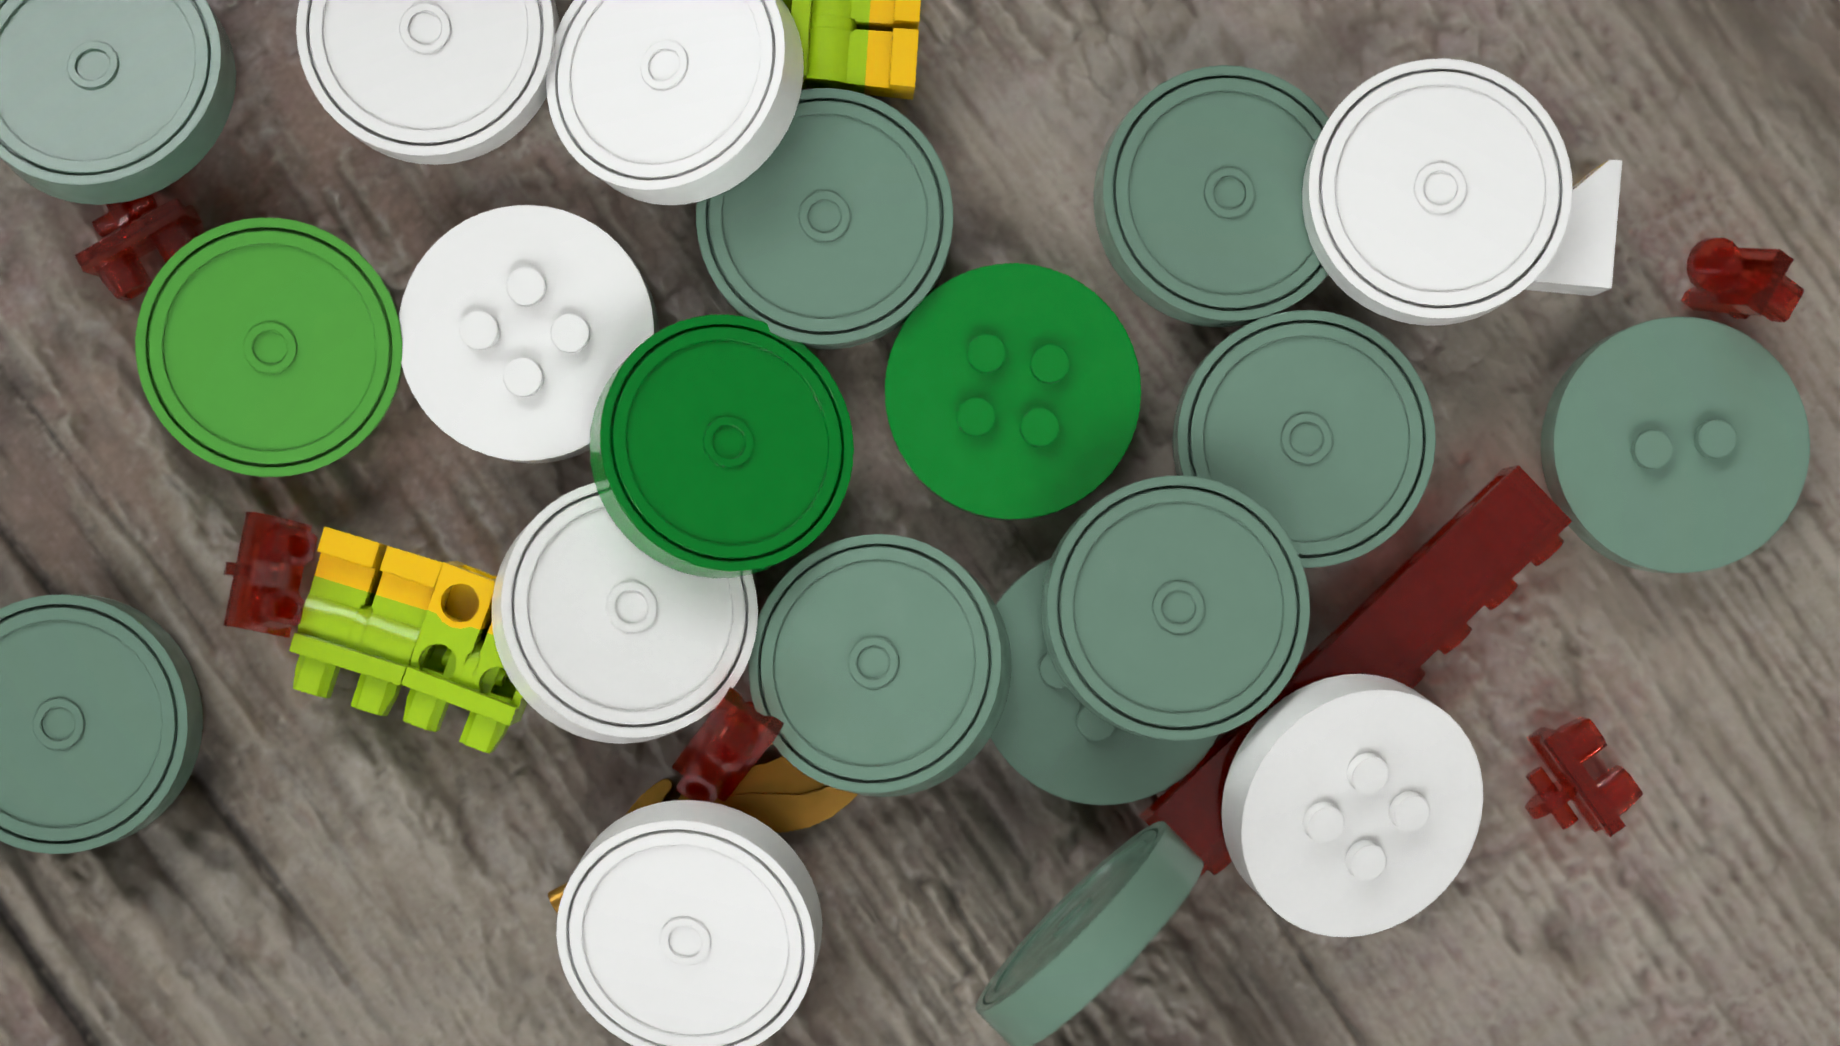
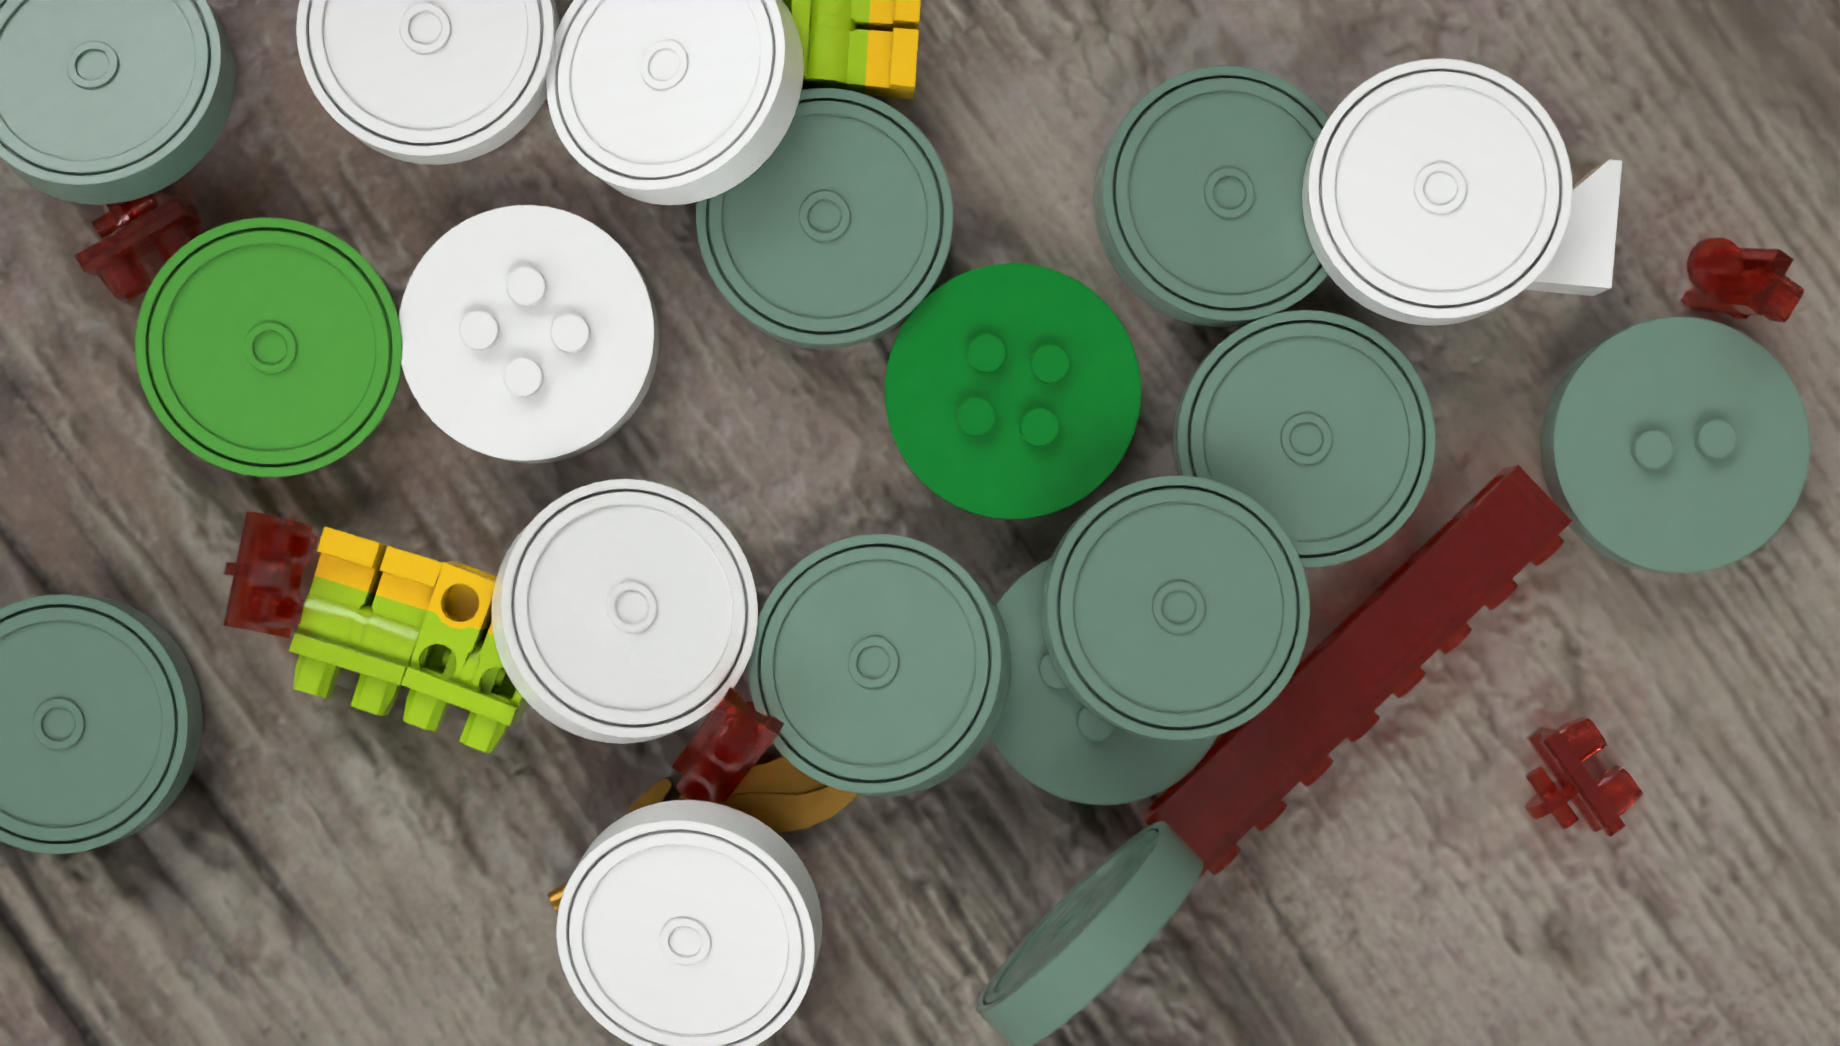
green brick [589,314,854,578] -> none
white brick [1221,674,1483,937] -> none

